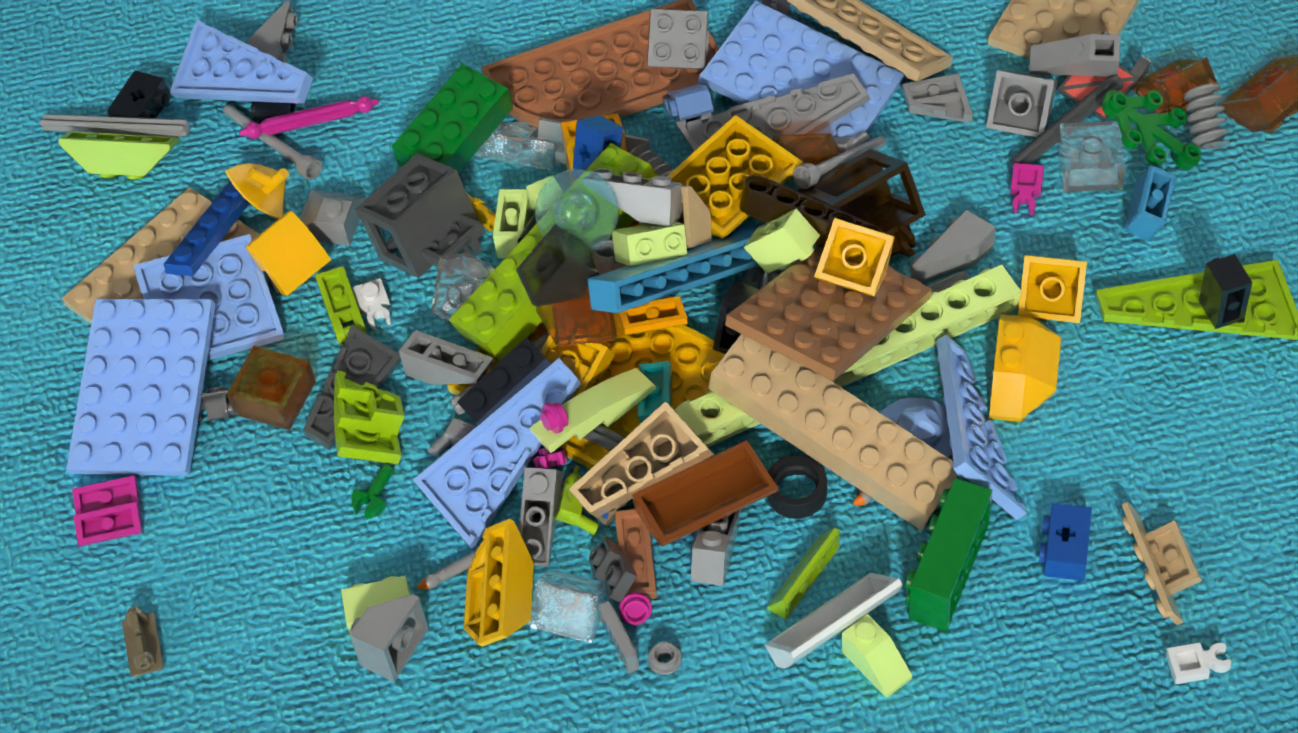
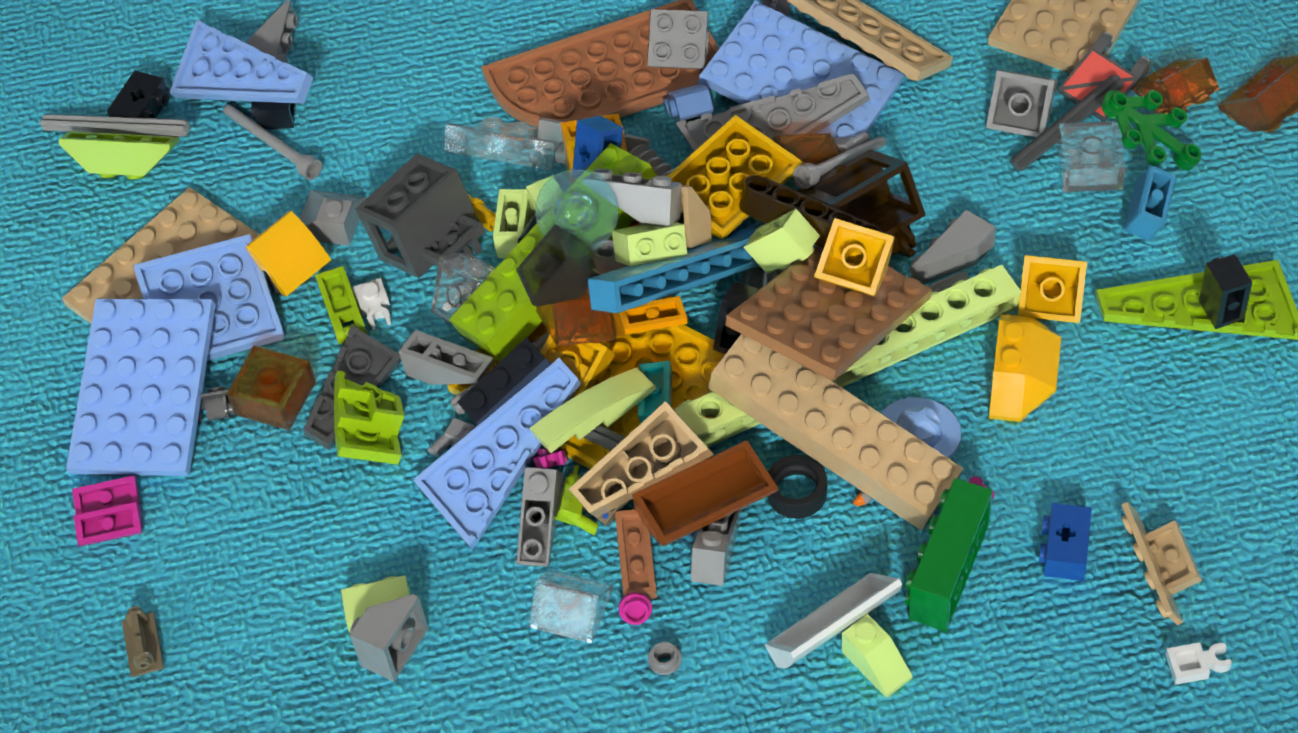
blue plate [164,181,250,276] -> none
yellow shield [225,163,289,220] -> none
dark pink wheel [239,96,379,139] -> none
green bar [352,465,394,520] -> none
green brick [391,64,513,174] -> none
light grey piece [417,551,476,590] -> none
yellow wedge [463,519,534,647] -> none
dark pink plate [540,402,568,434] -> none
dark grey slope [589,536,637,602] -> none
light grey tile [598,601,639,674] -> none
lime slope [767,528,840,619] -> none
light grey wing [902,73,973,123] -> none
light blue wing [936,334,1027,520] -> none
dark pink plate [1011,163,1044,215] -> none
light grey slope [1029,34,1120,77] -> none
light grey piece [1184,84,1230,149] -> none

